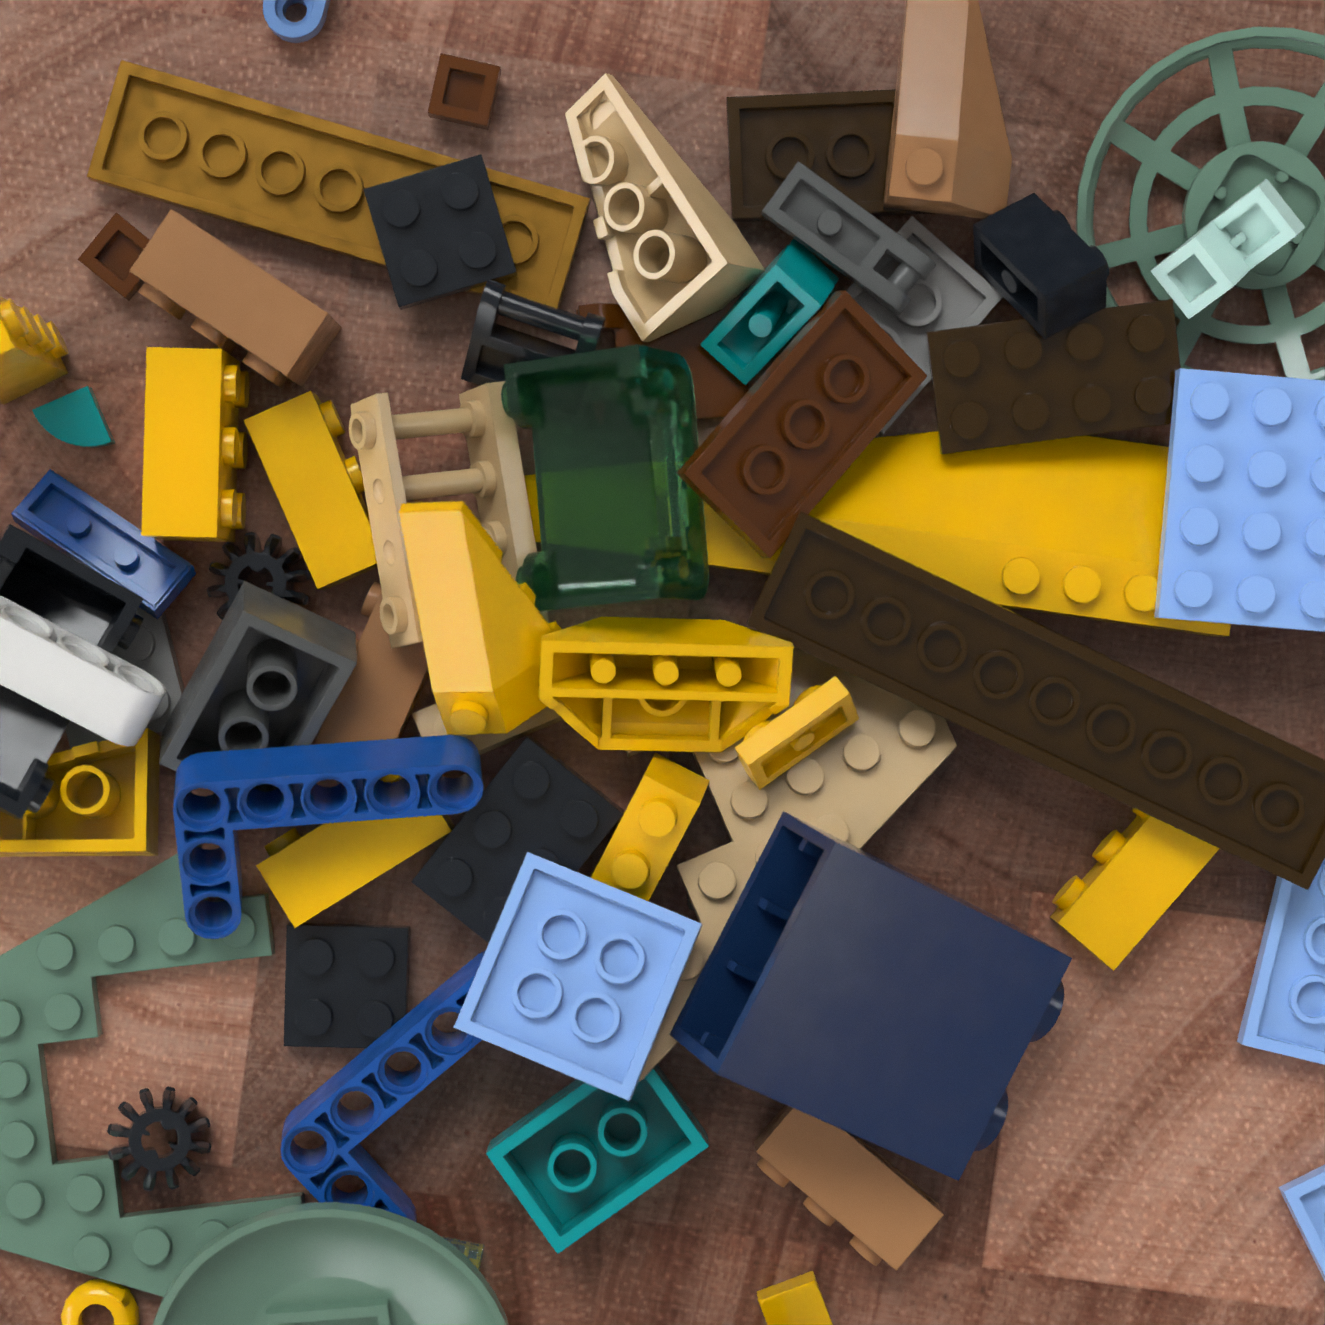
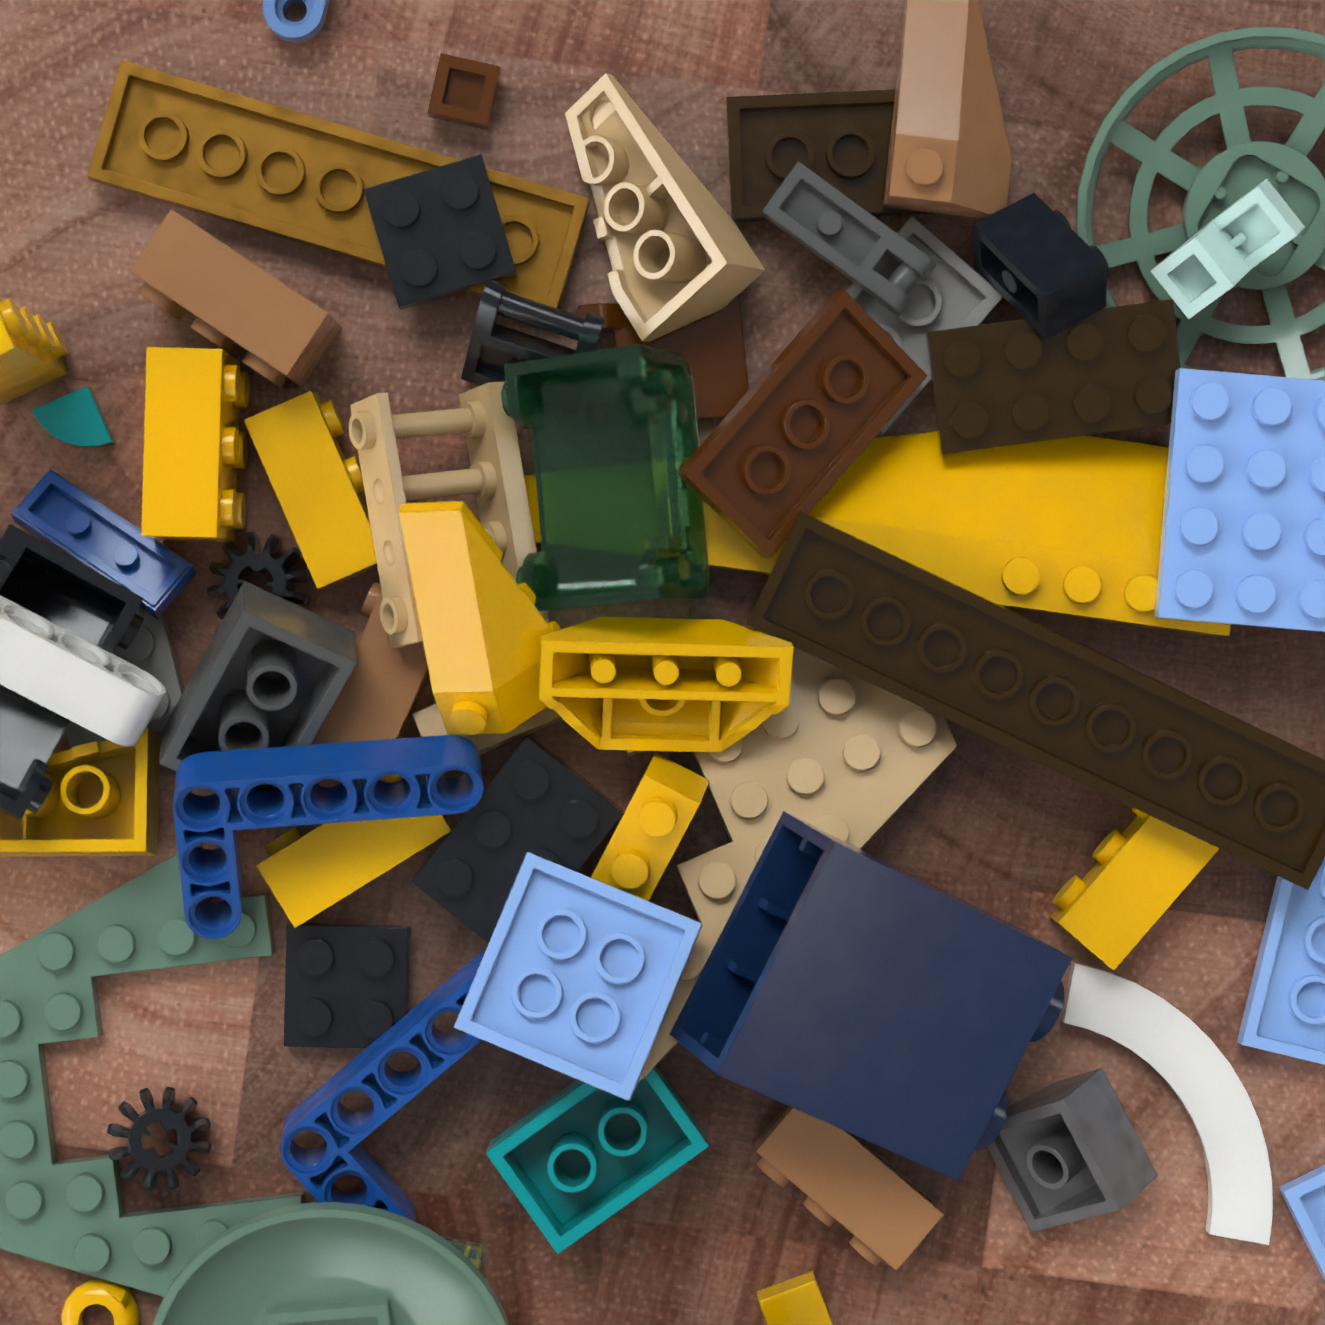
reddish brown plate [78,212,150,301] -> none
teal slope [700,239,839,385] -> none
yellow plate [735,676,859,790] -> none
none -> flat silver slope [987,1068,1158,1232]
none -> white tile [1061,961,1273,1245]

